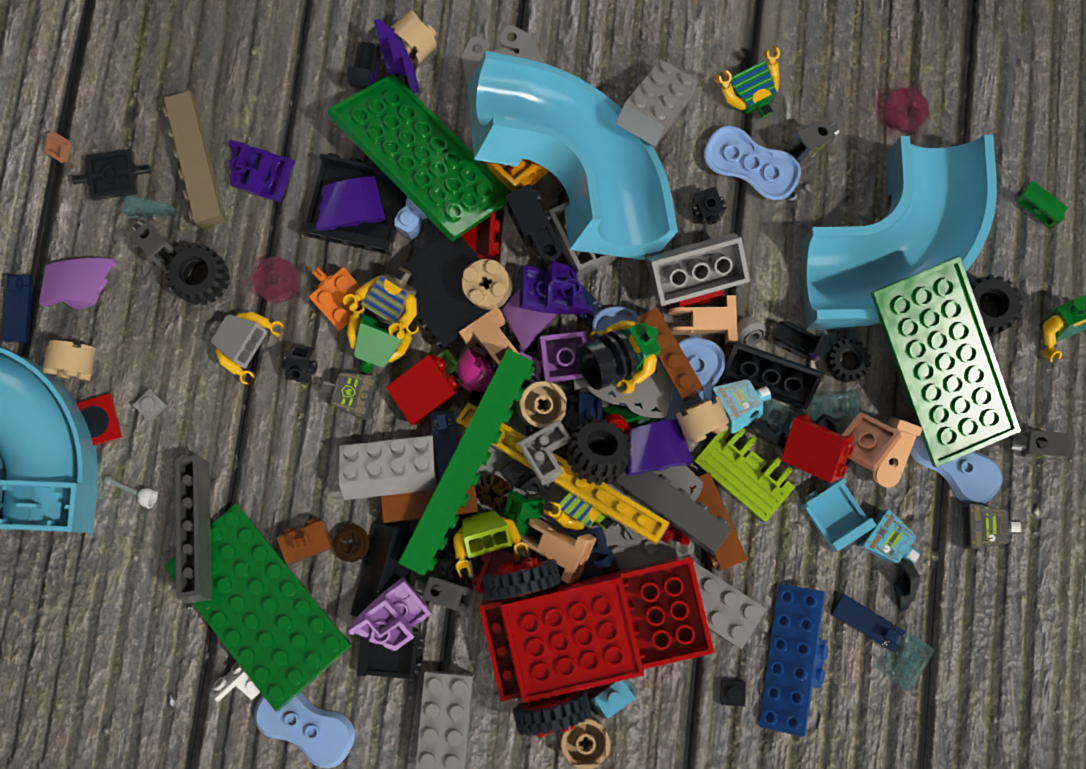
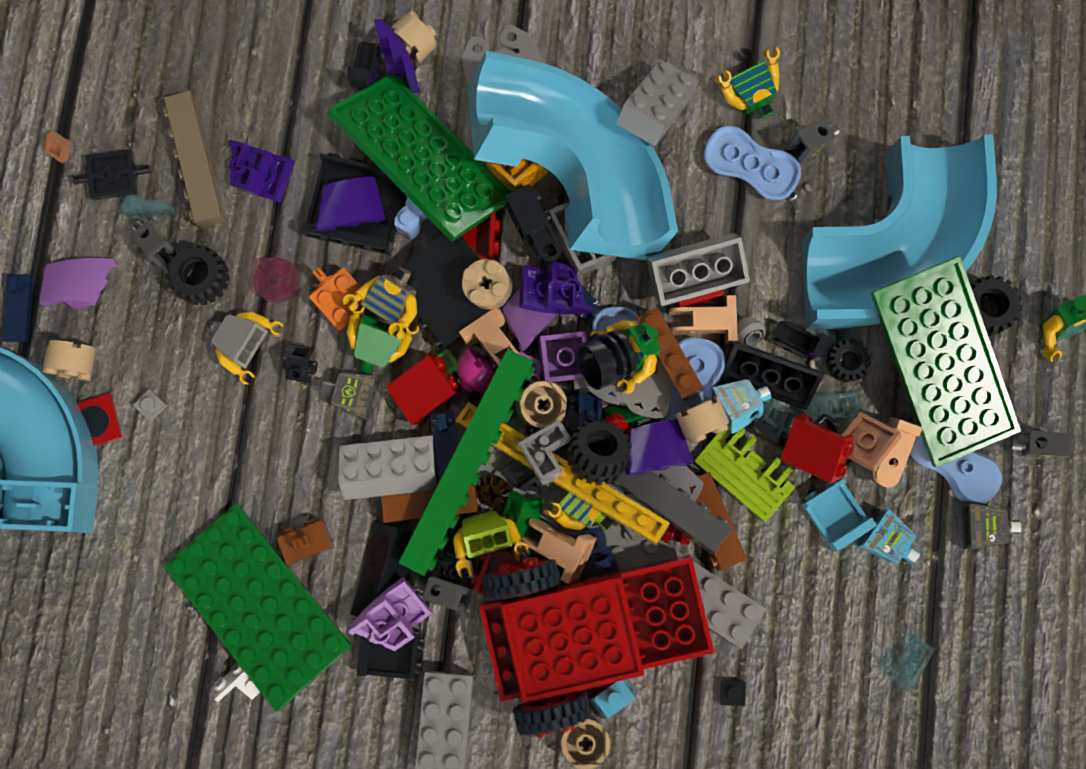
hinge [104,476,158,509] -> none
dark grey brick [175,455,212,603] -> none
light blue plate [254,692,355,768] -> none
dark brown gear [332,525,370,562] -> none
black brick [692,186,726,225] -> none
blue bracket [759,584,828,737] -> none
dark blue hinge [831,594,906,652] -> none
clear pink plate [882,87,929,133] -> none
black slope [893,560,920,611] -> none
green panel [1015,181,1068,229] -> none

